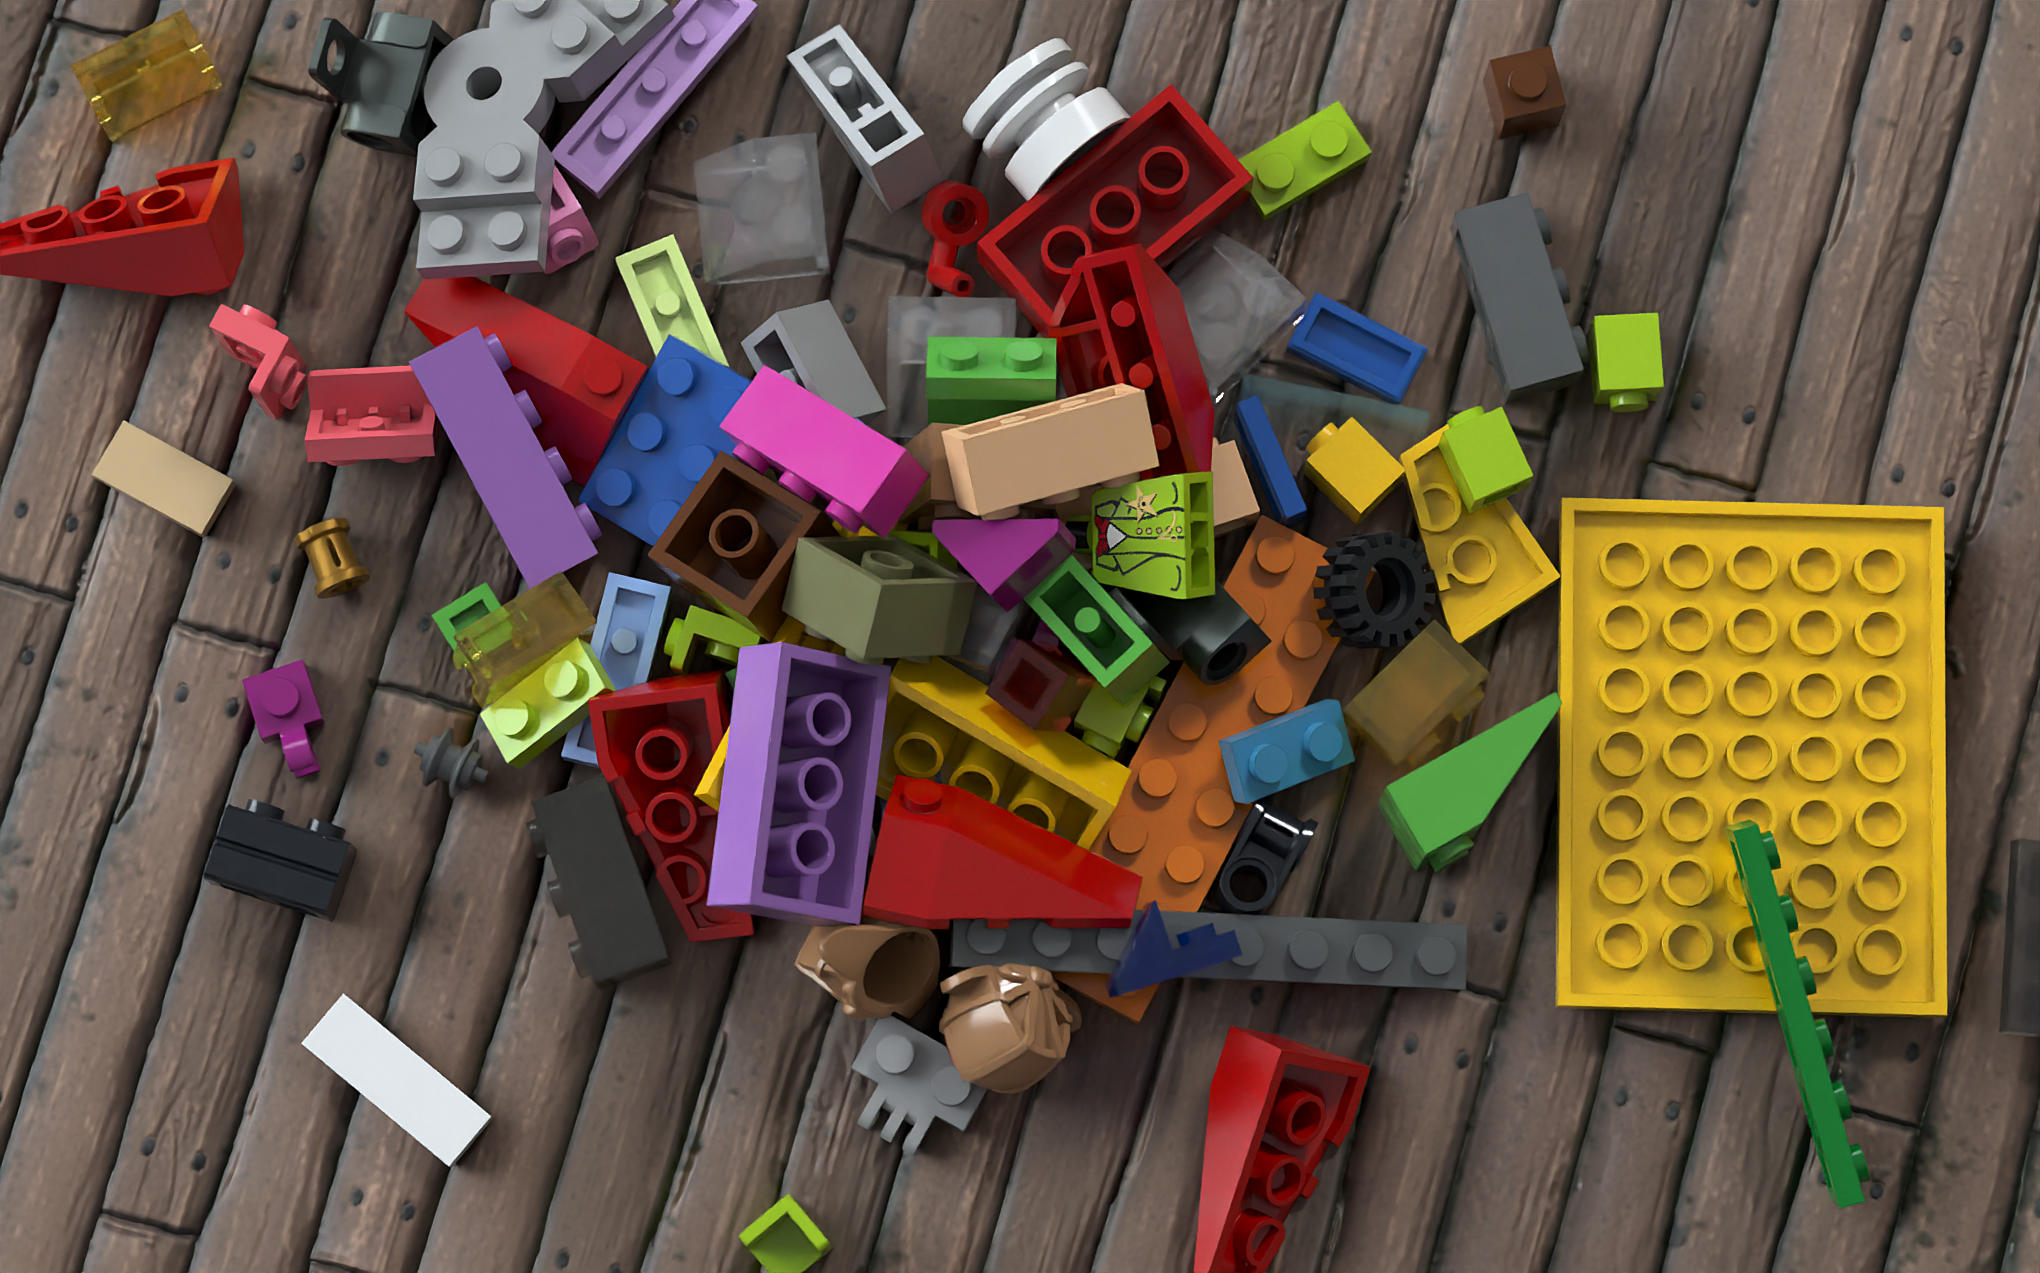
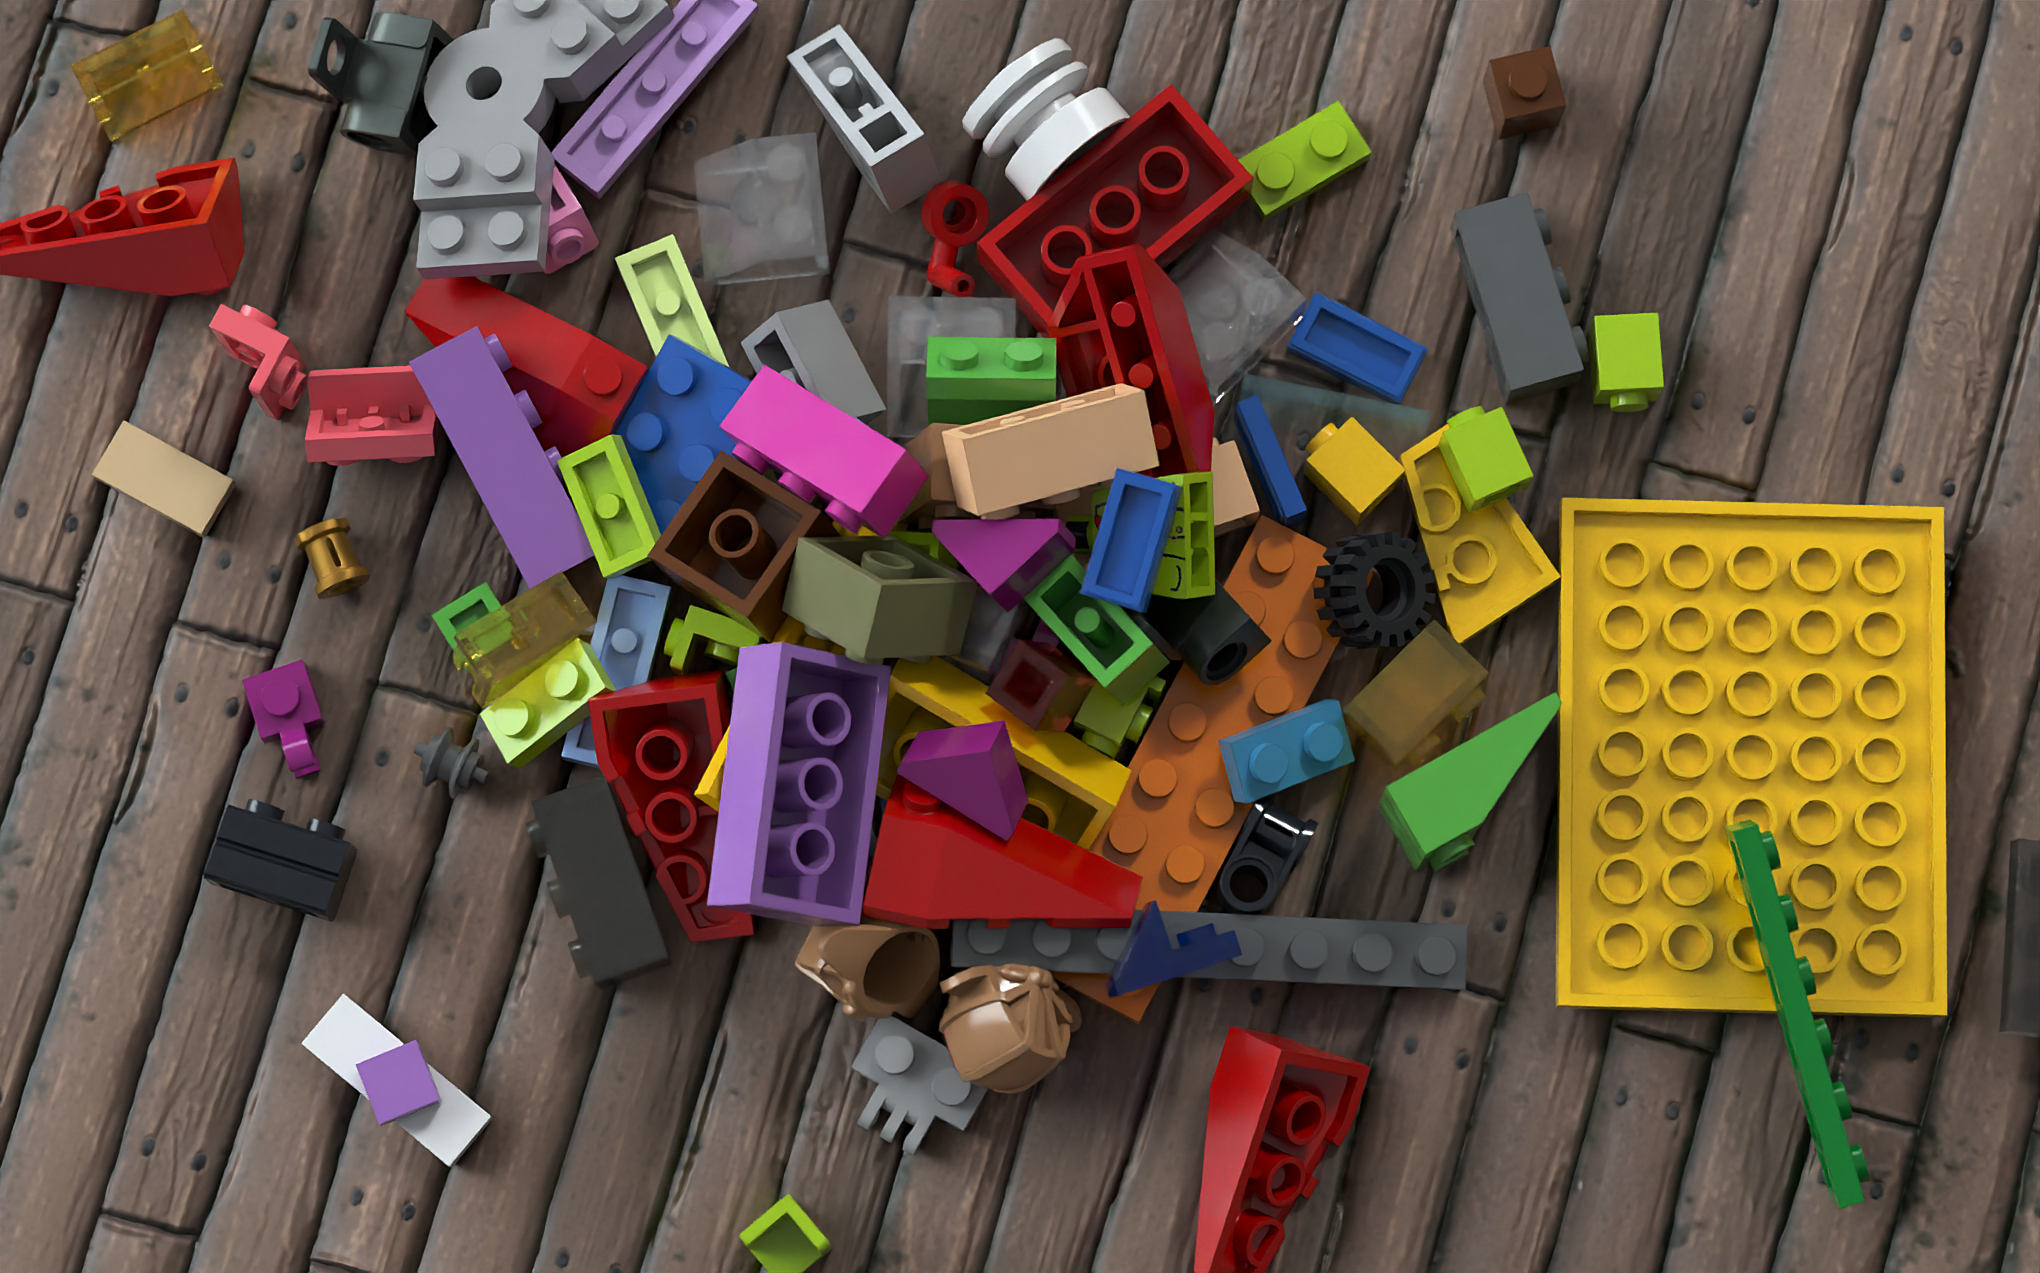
none -> medium lavender tile [355,1040,442,1126]
none -> lime plate [557,434,661,578]
none -> magenta slope [896,720,1028,841]
none -> blue tile [1080,468,1183,613]

